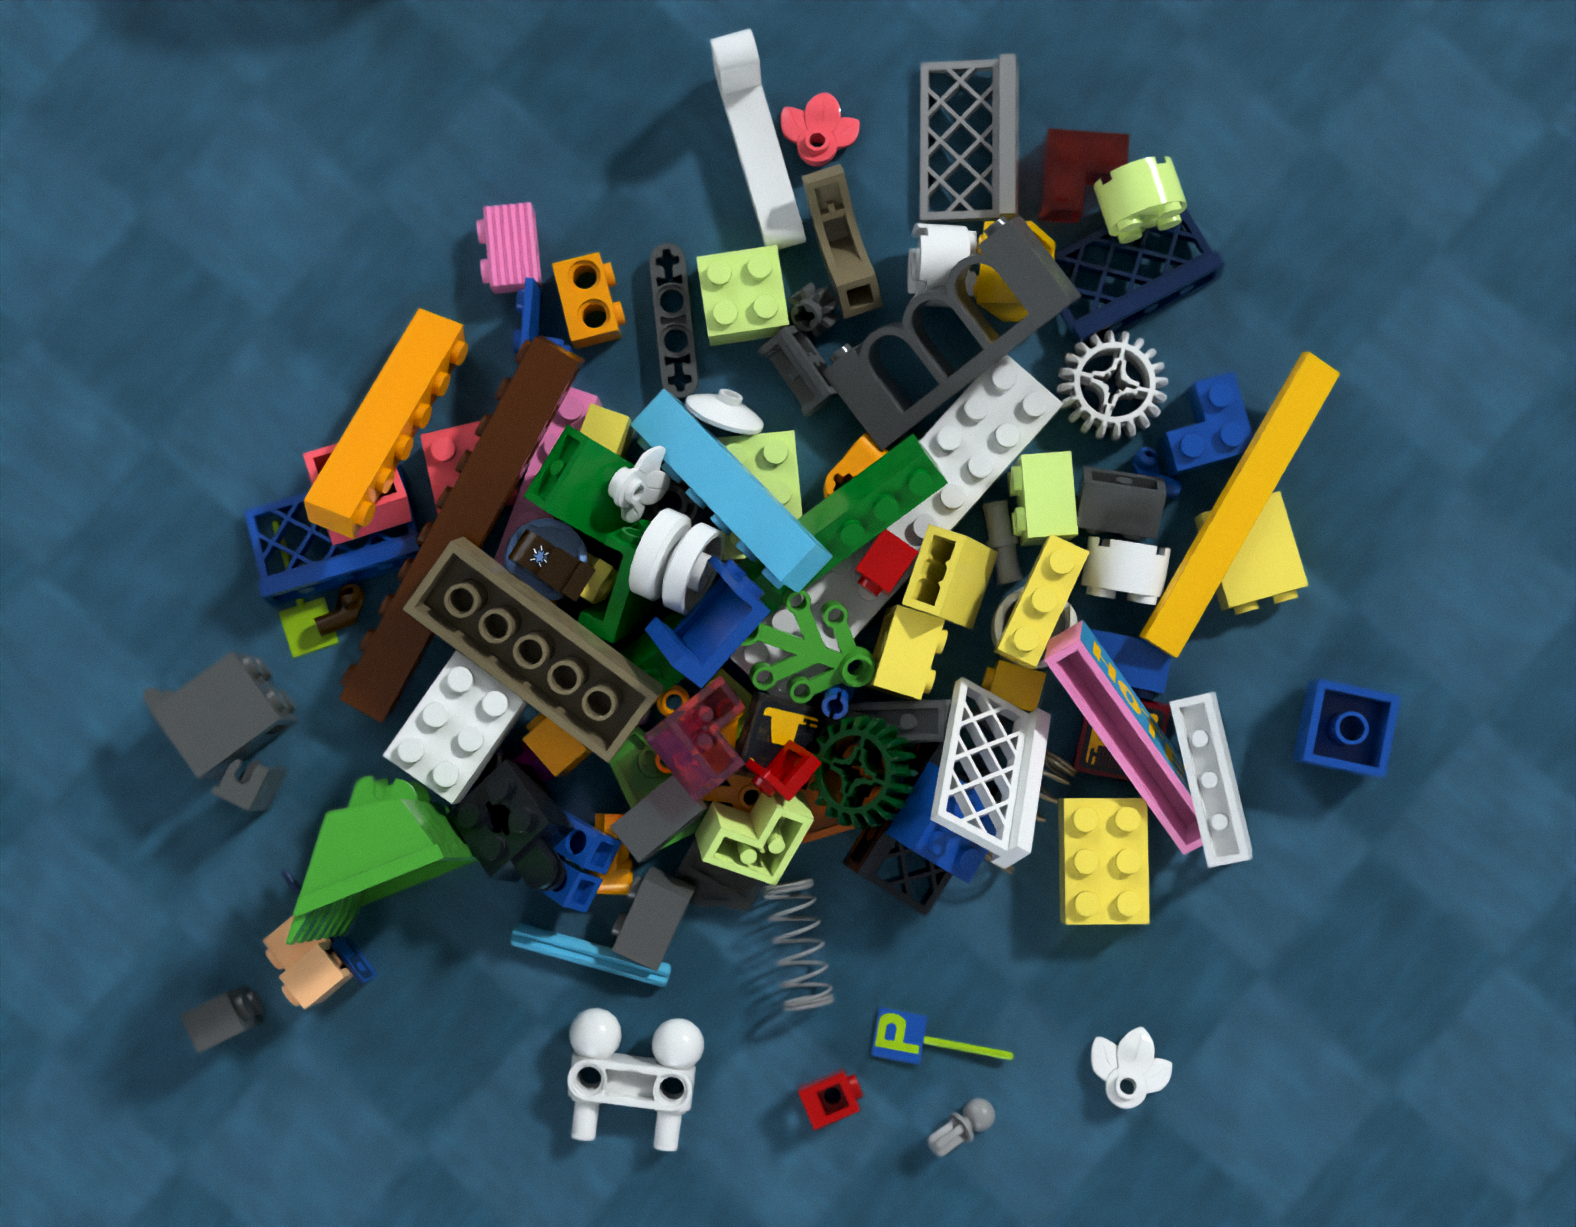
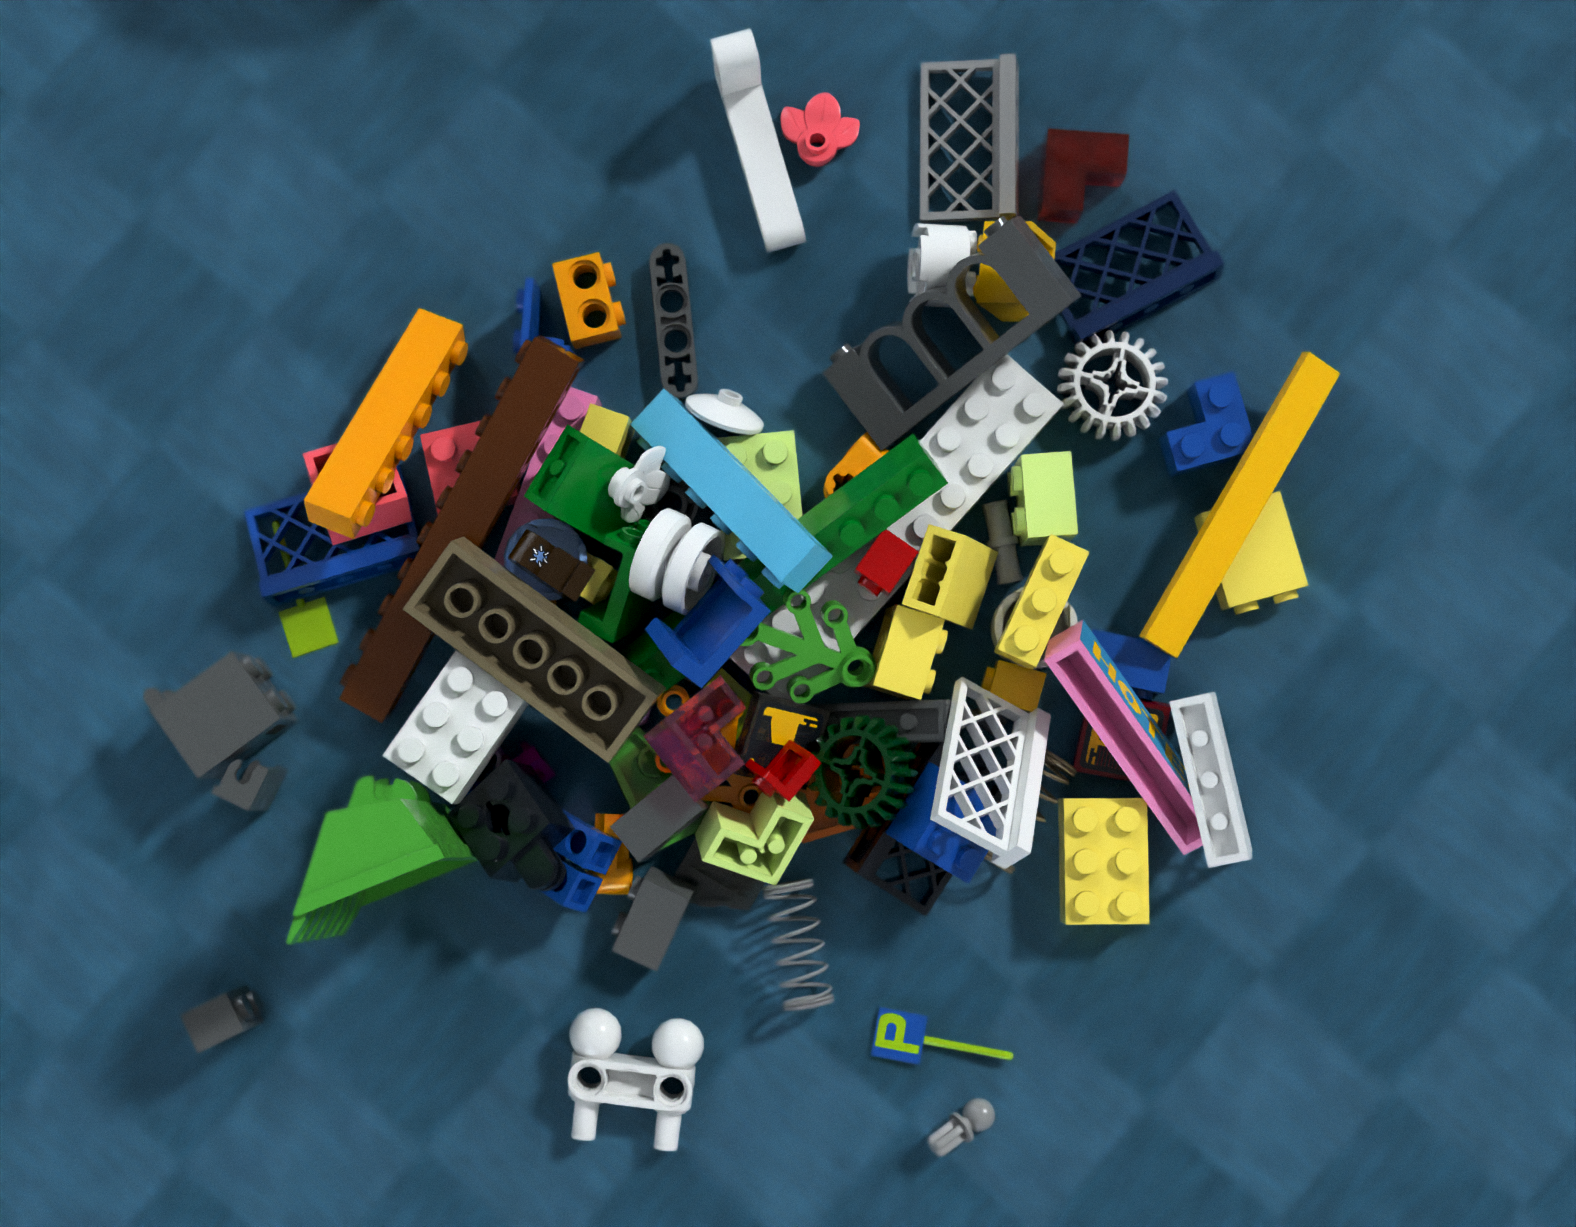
light nougat brick [262,916,353,1010] -> none
dark blue piece [281,869,378,985] -> none
dark brown arm [314,583,365,637] -> none
bright pink brick [477,202,542,294] -> none
medium azure axle [511,922,671,987] -> none
light orange brick [522,713,593,777] -> none
yellowish green brick [696,245,789,346] -> none
dark grey hinge [758,325,839,417] -> none
dark grey gear [788,282,840,337] -> none
red brick [798,1068,864,1131] -> none
dark tan arch [801,164,883,319] -> none
blue pin [821,664,855,719] -> none
dark grey brick [1076,466,1167,540] -> none
white brick [1081,536,1171,605] -> none
white plate [1091,1027,1172,1109] -> none
yellowish green brick [1093,156,1187,244] -> none
blue arm [1132,447,1182,500] -> none
blue brick [1292,679,1401,778] -> none

